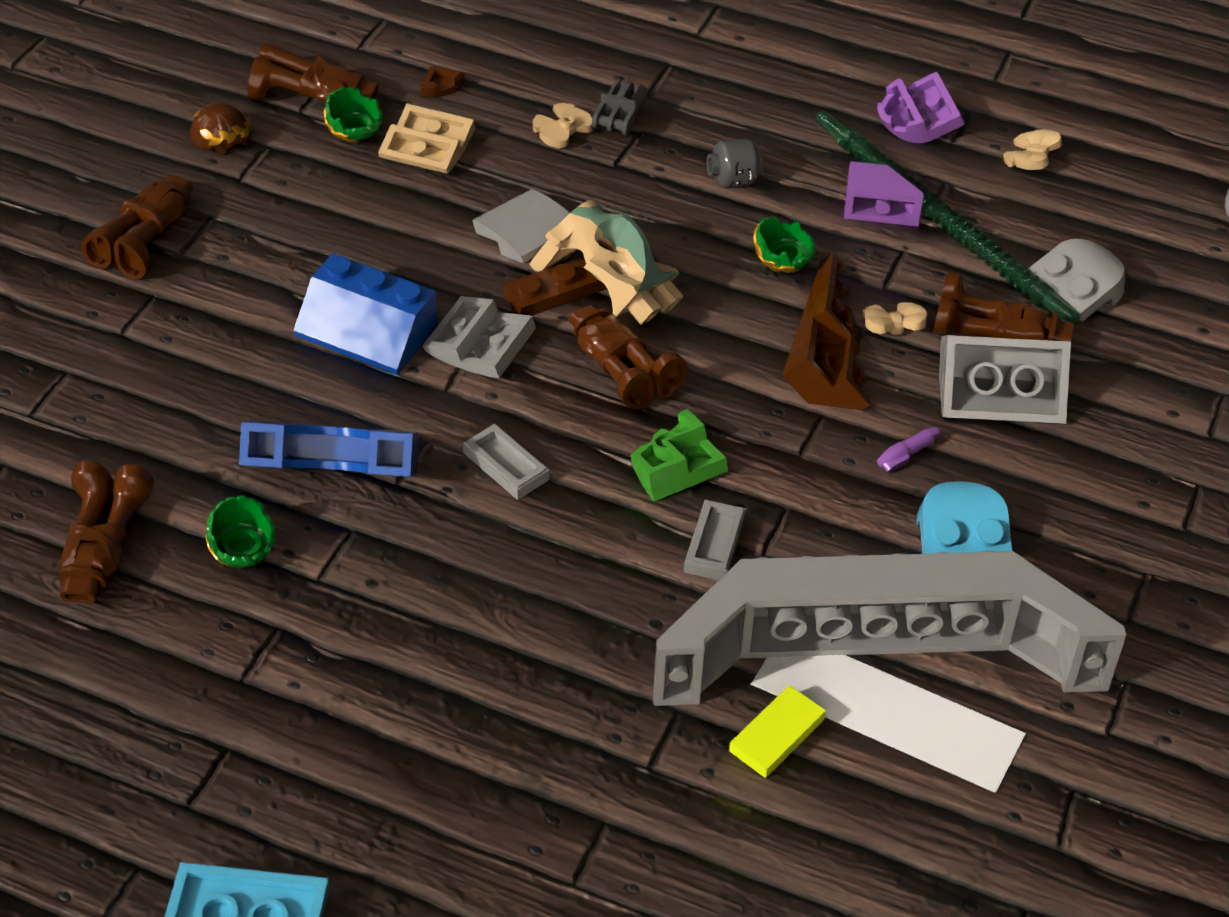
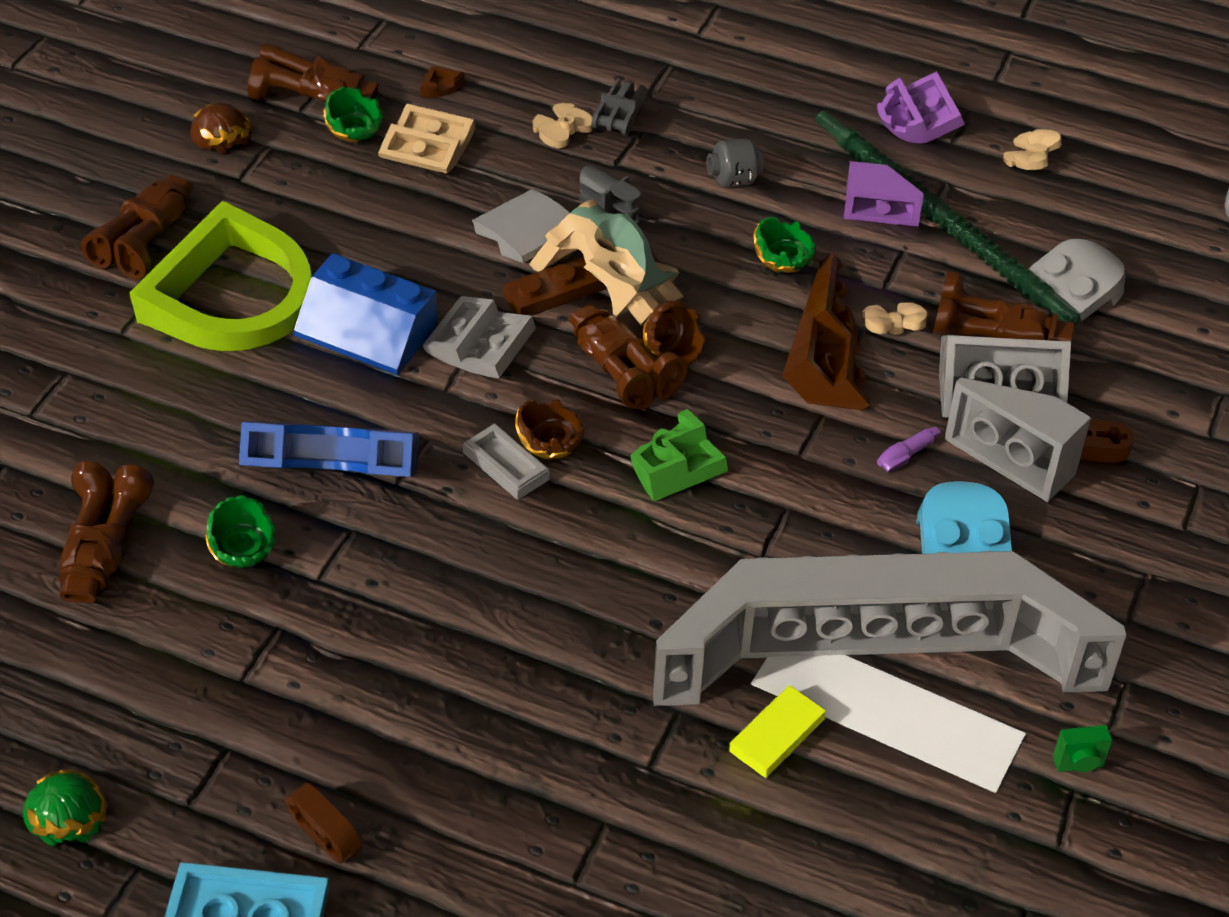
light grey tile [684,500,747,580] -> none
none -> green hair [23,769,108,846]
none -> lime window [129,201,312,351]
none -> reddish brown beam [285,783,362,864]
none -> reddish brown hair [515,399,584,460]
none -> dark grey arm [579,165,641,225]
none -> reddish brown hair [643,301,706,366]
none -> light grey slope [944,377,1091,502]
none -> green plate [1053,725,1112,772]
none -> reddish brown beam [1080,420,1134,463]

